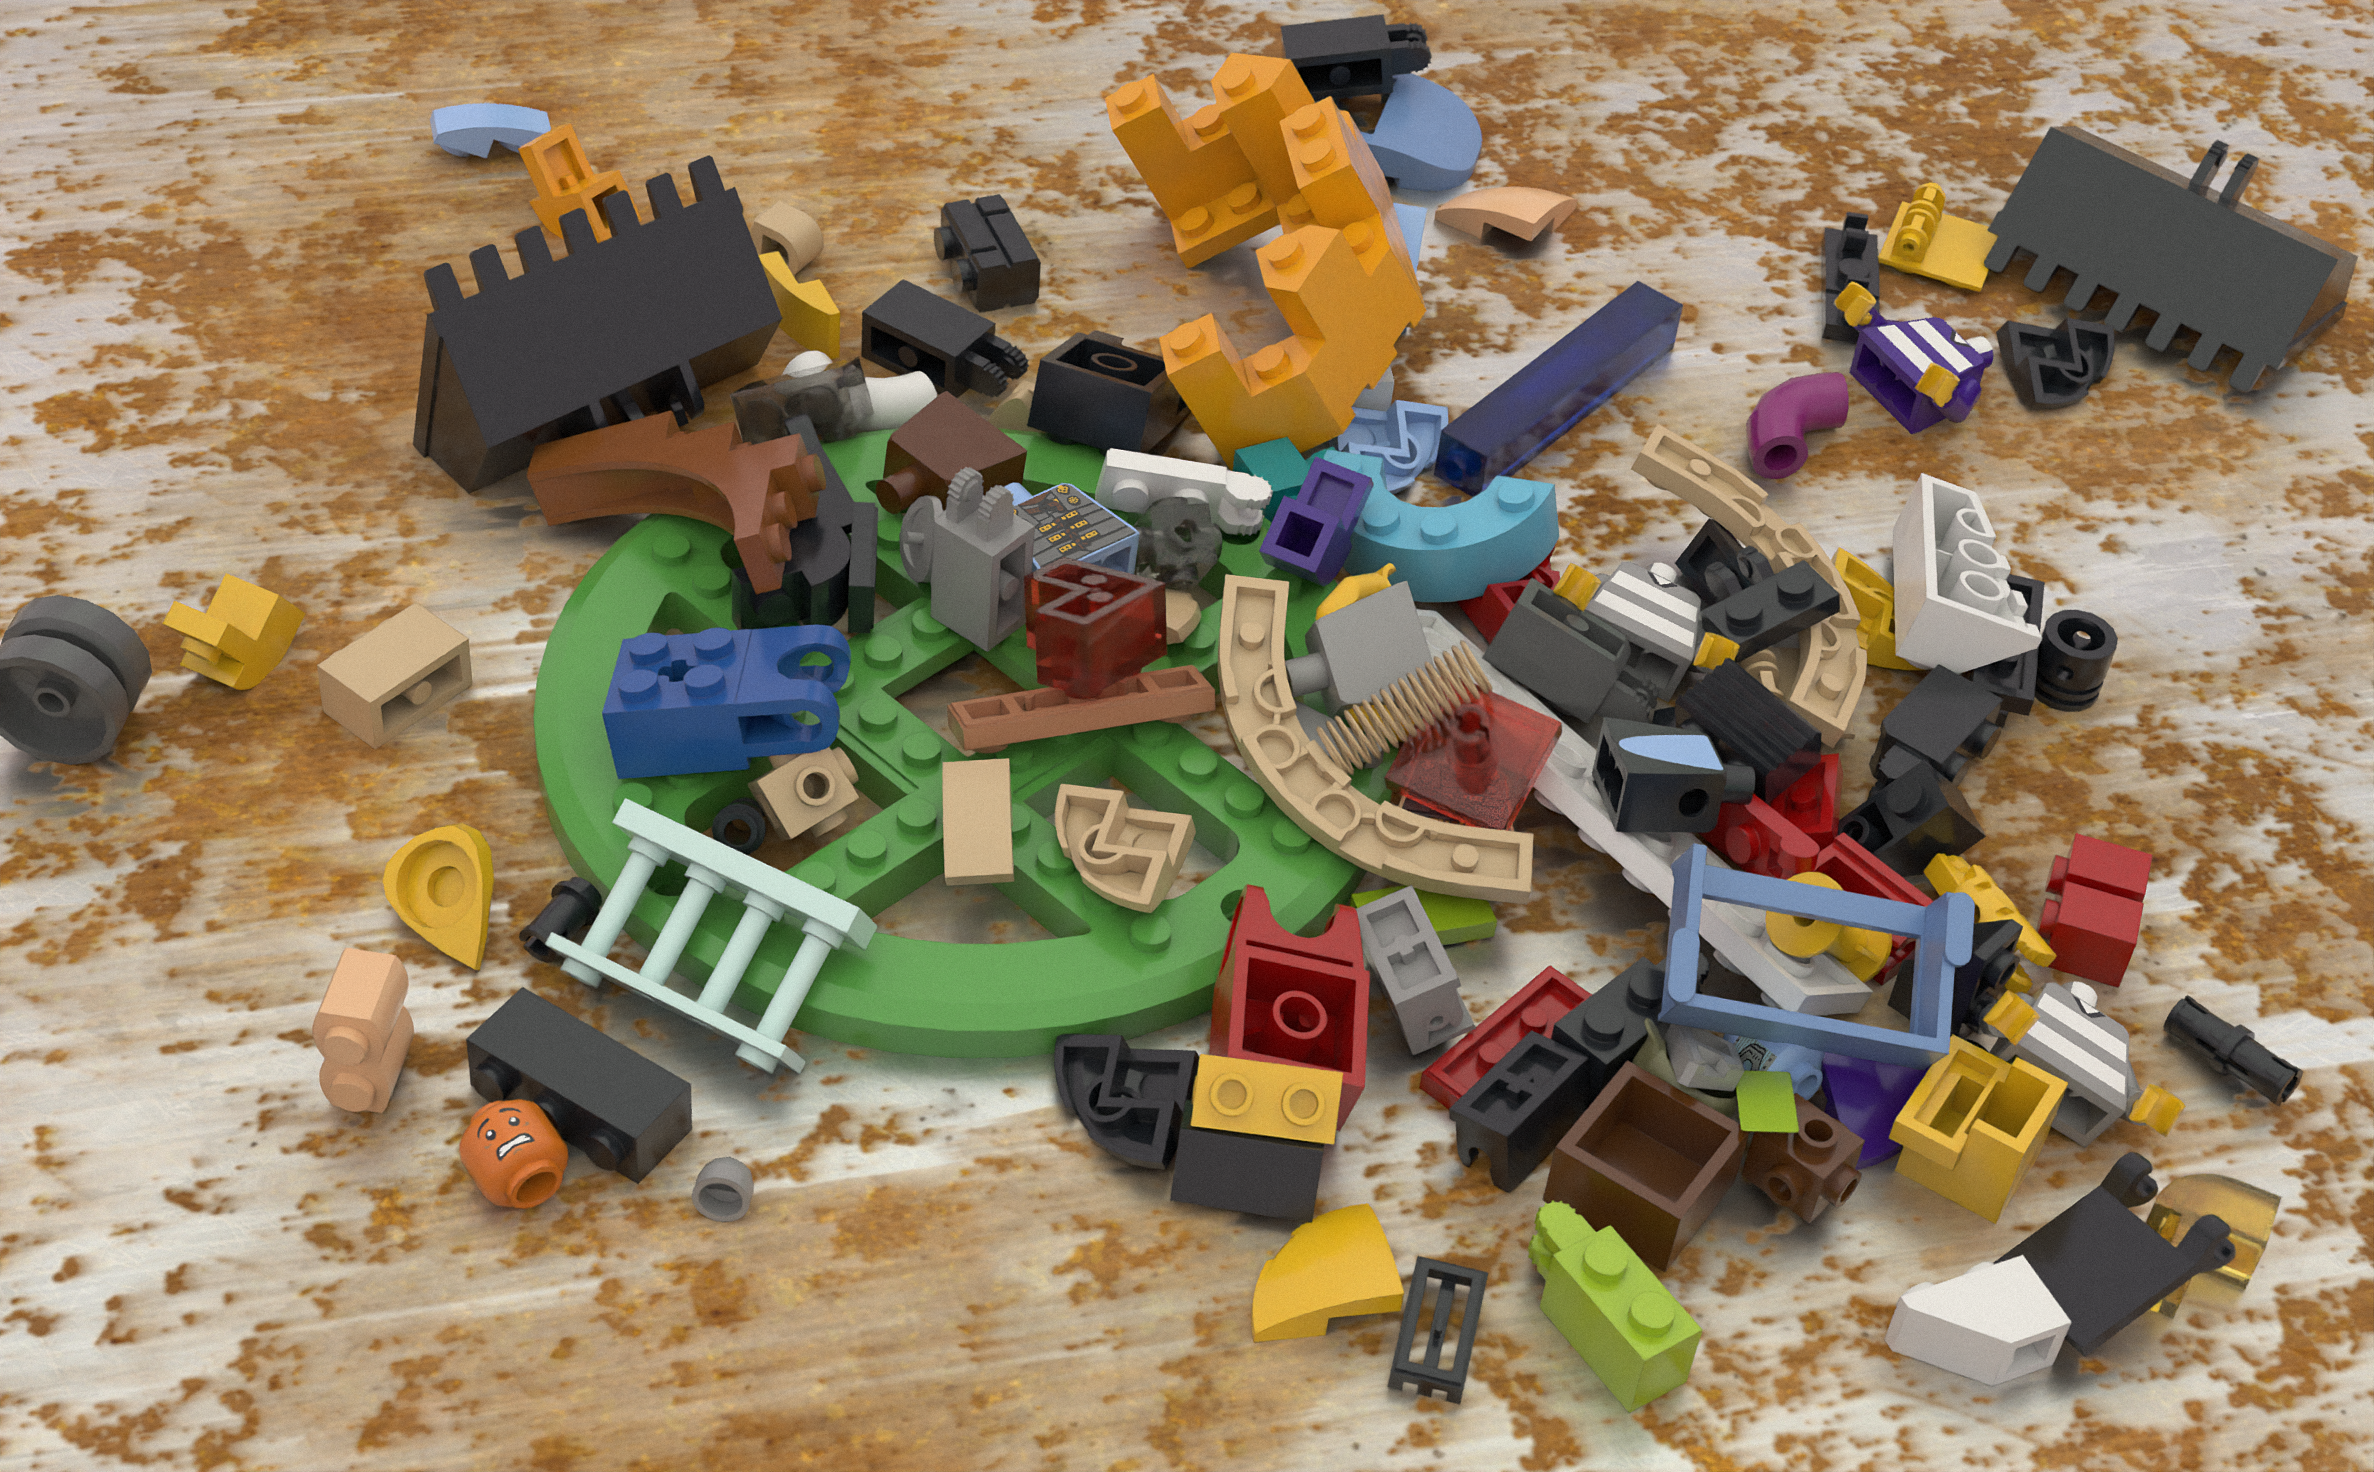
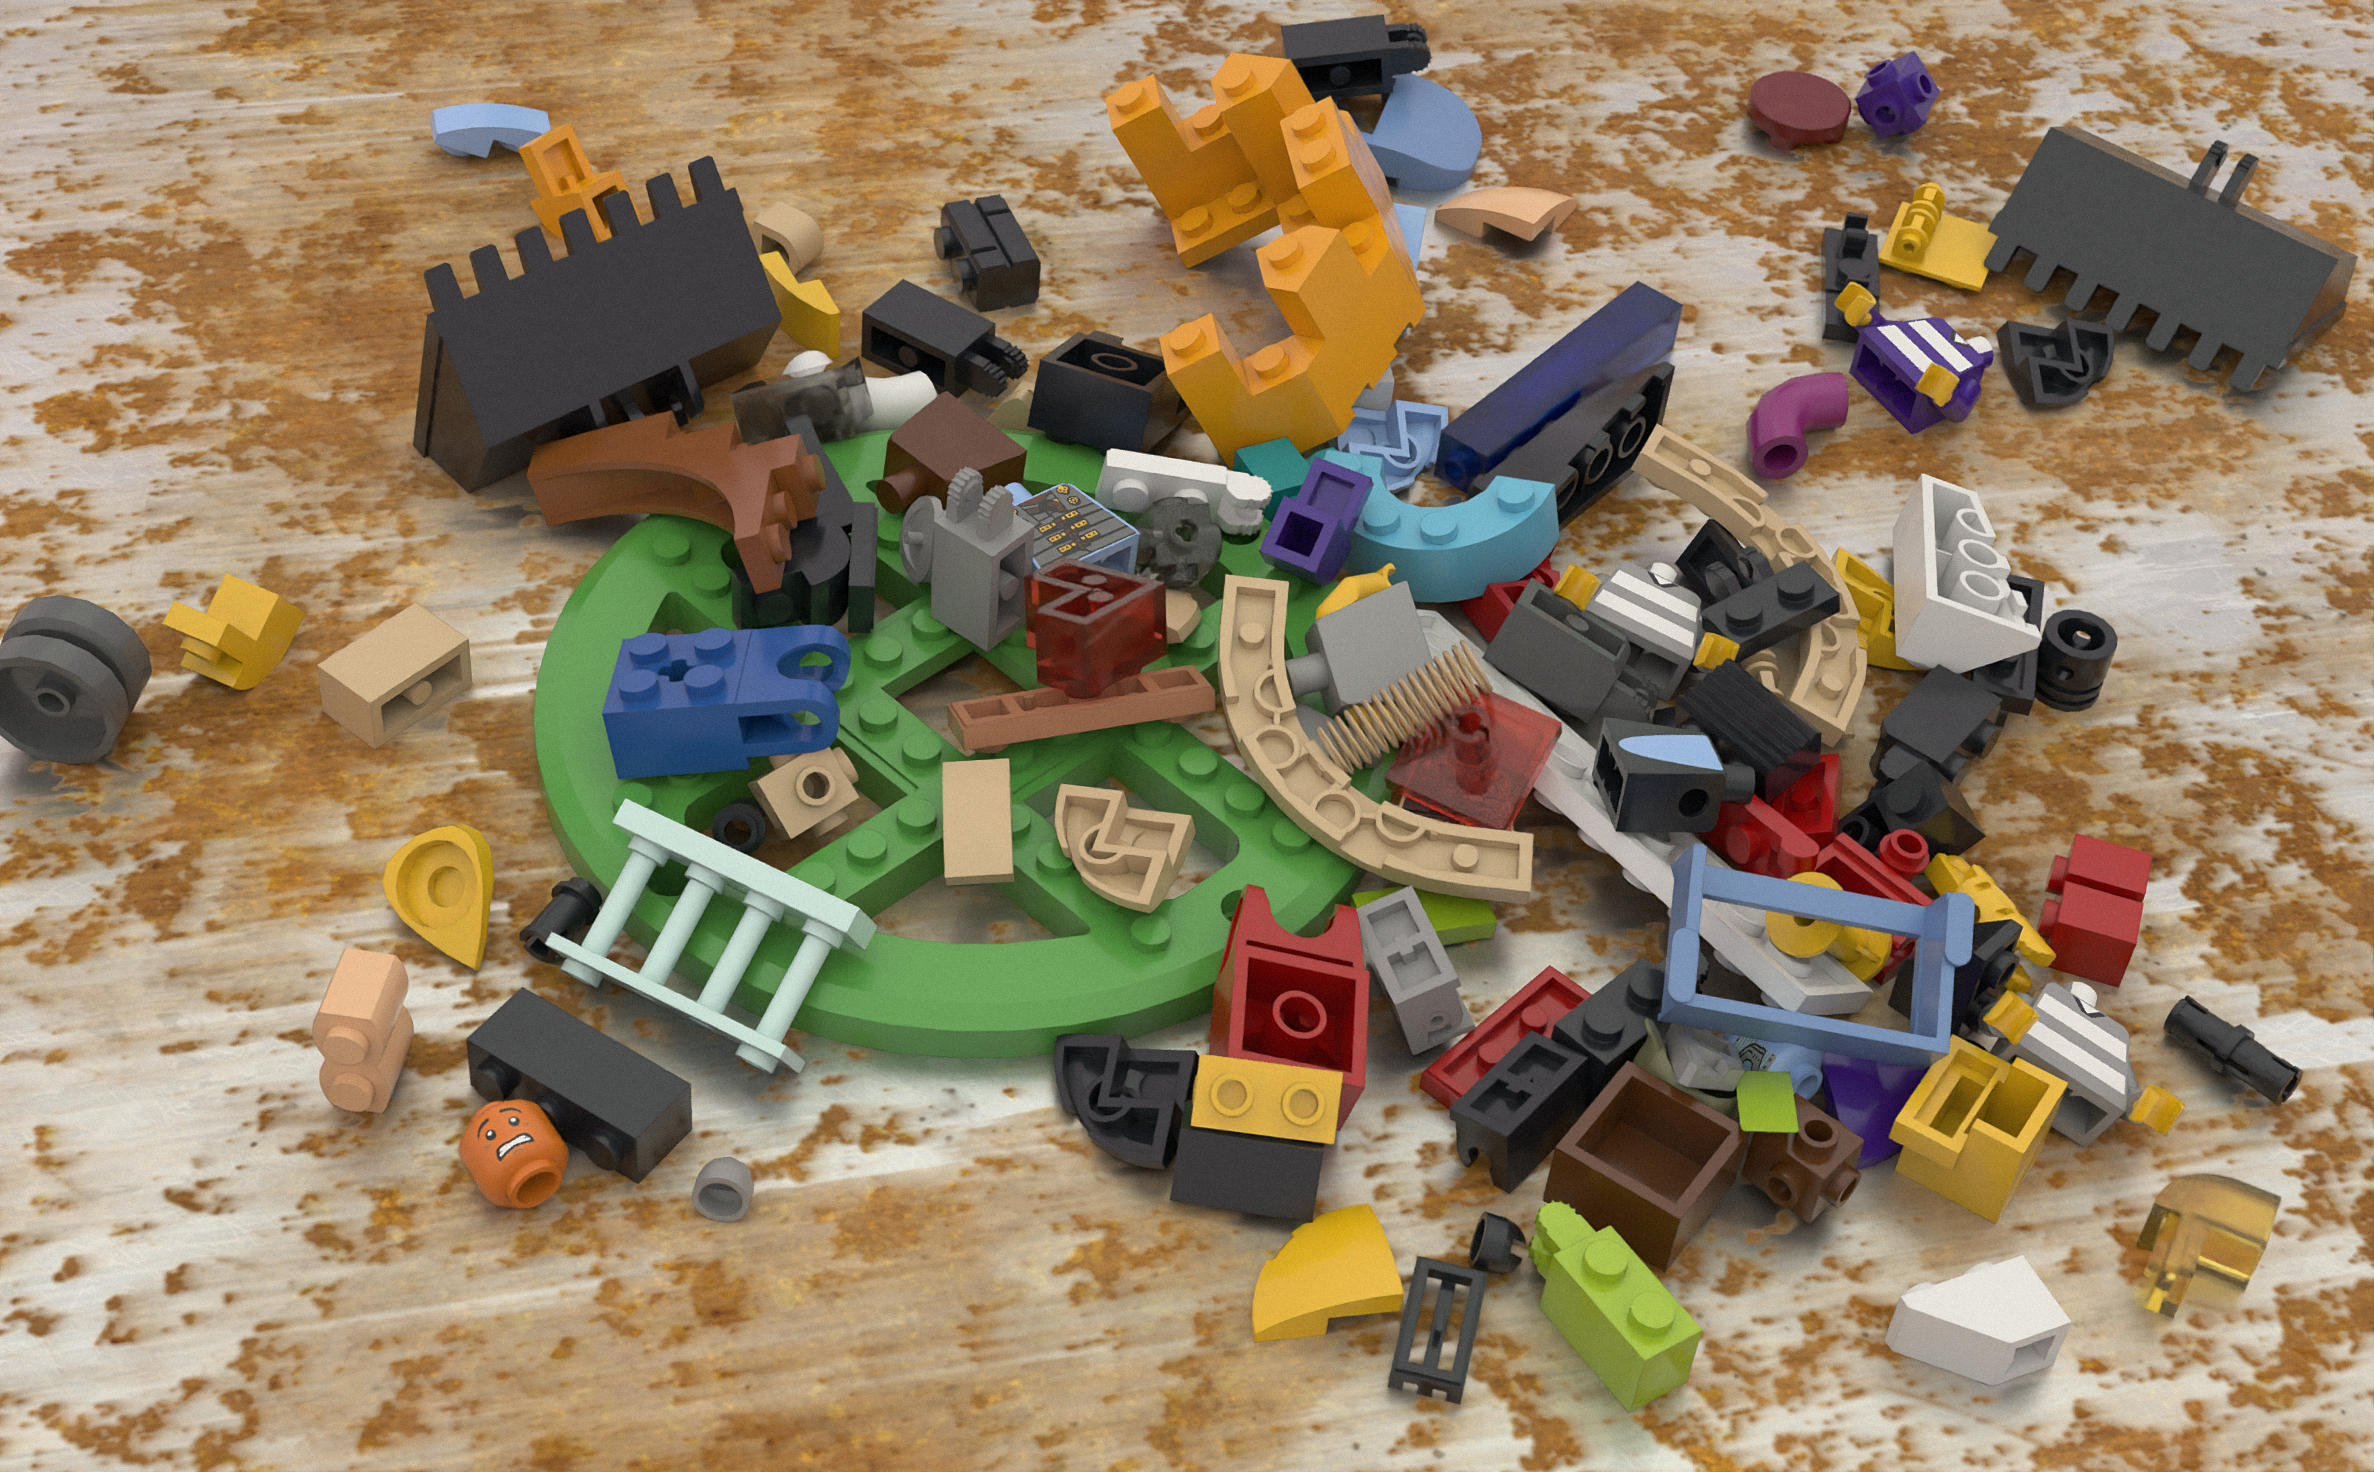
black flag [1993,1152,2236,1357] -> none
none -> black wedge [1466,361,1675,532]
none -> black hinge [1468,1212,1526,1275]
none -> dark red tile [1747,71,1851,151]
none -> dark purple brick [1854,50,1940,140]
none -> red pin [1878,829,1929,883]

